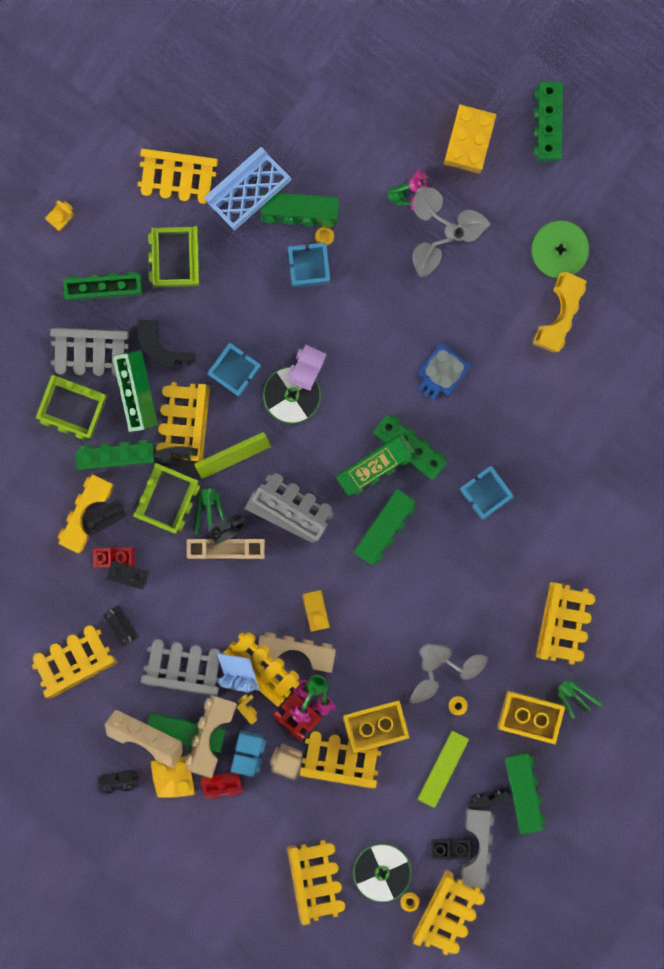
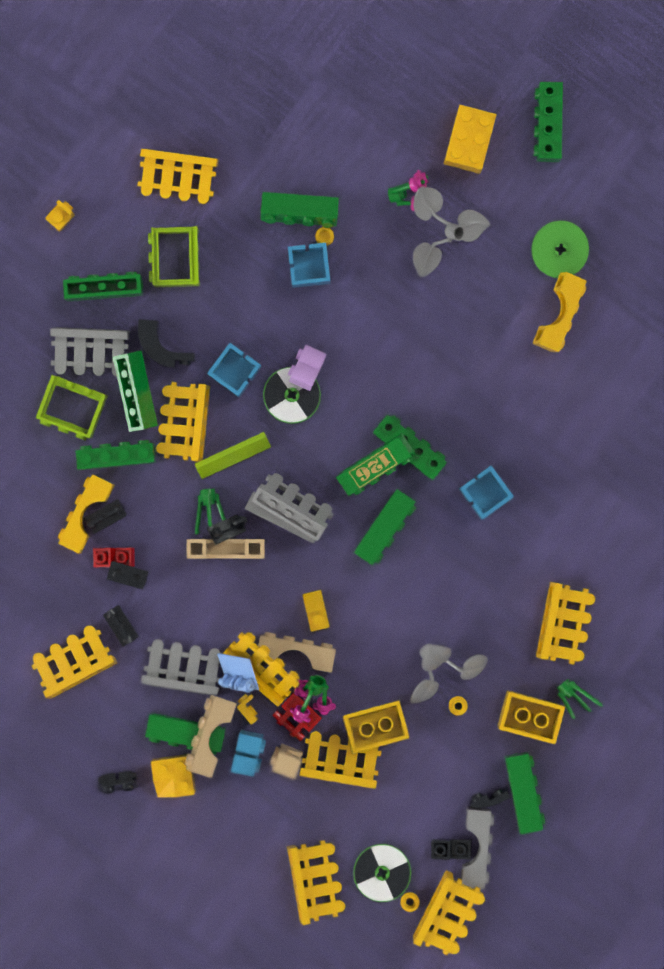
tan arch [105,709,183,768] -> none
lime window [133,463,200,534] -> none
black slope [153,447,198,464] -> none
red plate [201,772,243,800] -> none
light blue fence [204,147,292,231] -> none
piece [417,343,471,401] -> none
lime tile [417,730,469,808] -> none

